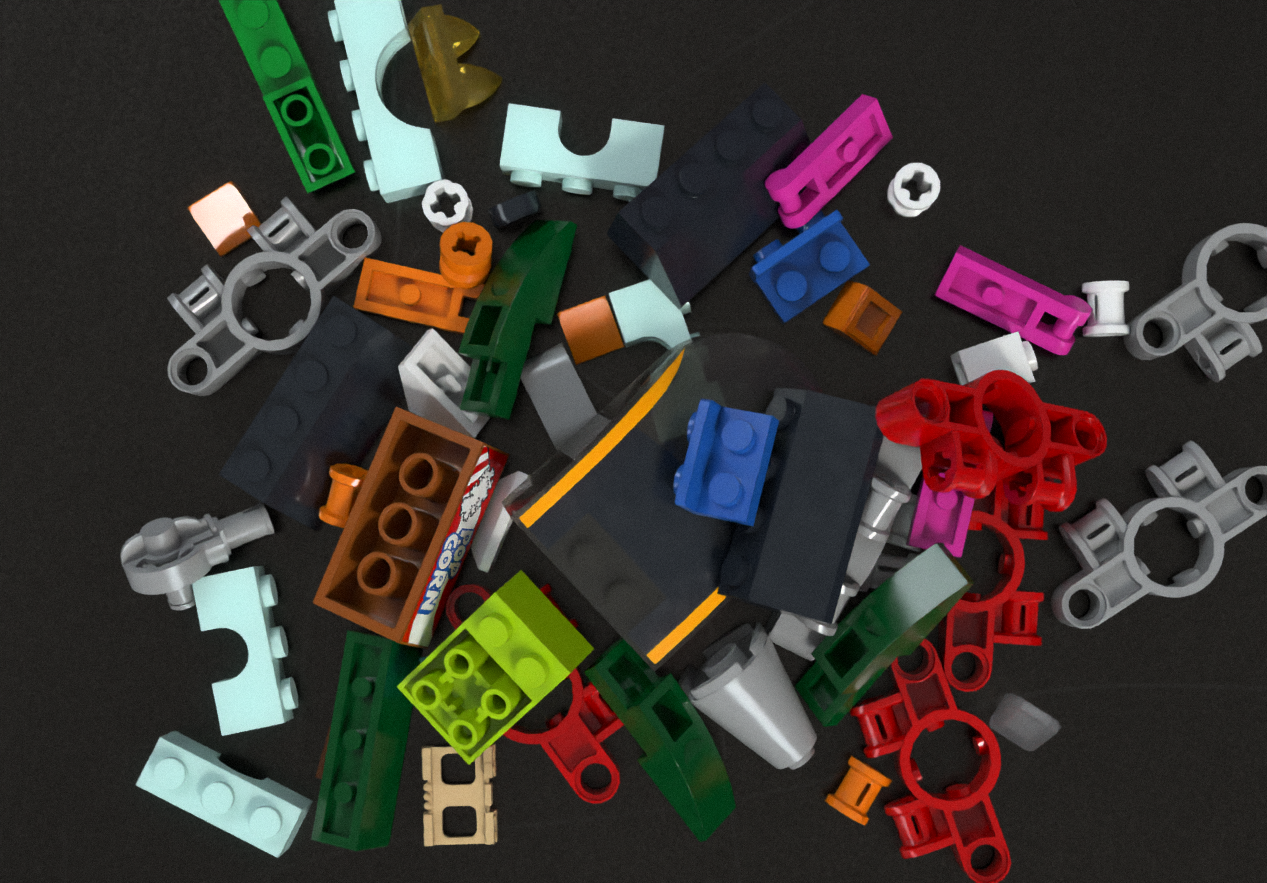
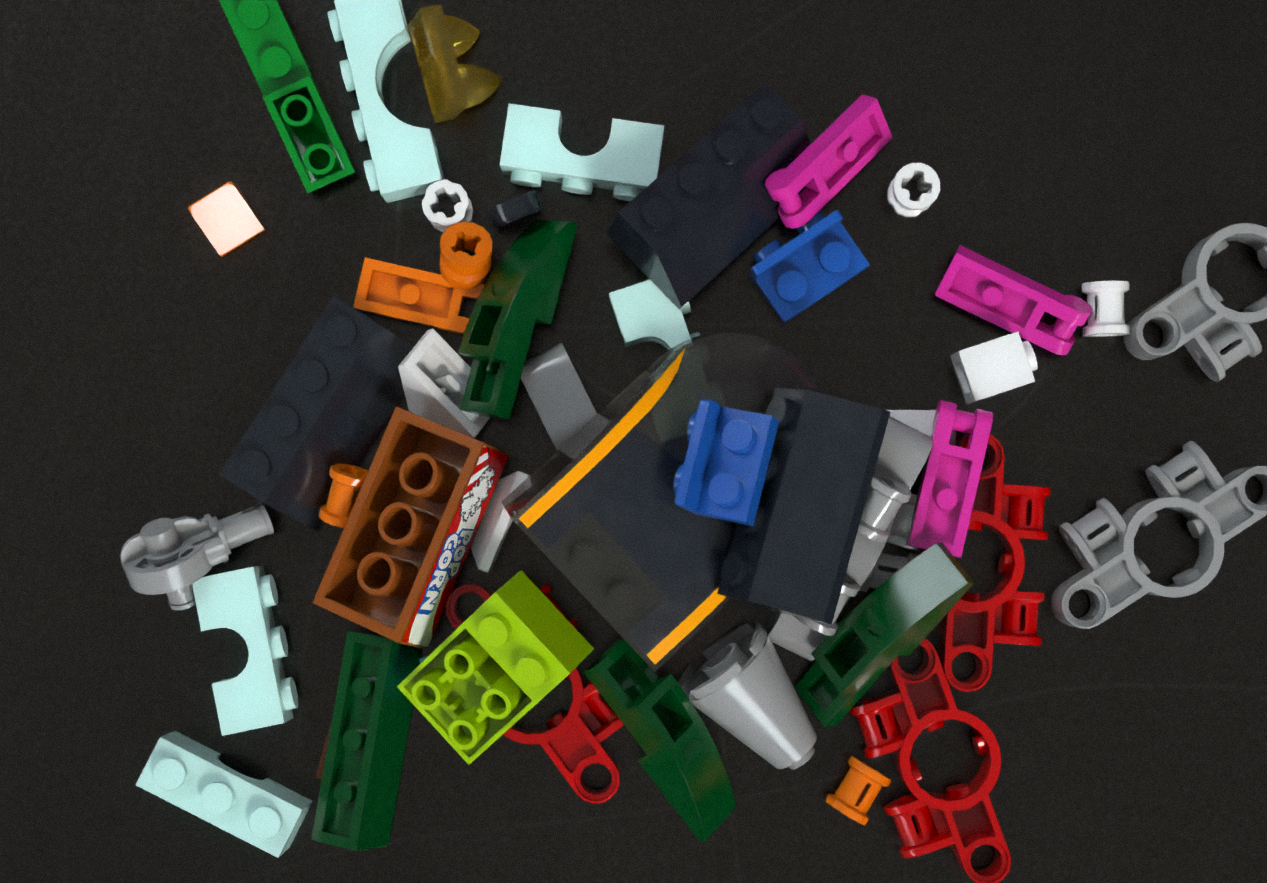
light grey piece [167,196,382,396] -> none
tan piece [422,744,498,846] -> none
orange slope [557,296,624,365] -> none
orange slope [823,281,902,356] -> none
red piece [875,369,1107,512] -> none
clear slope [988,692,1061,752] -> none

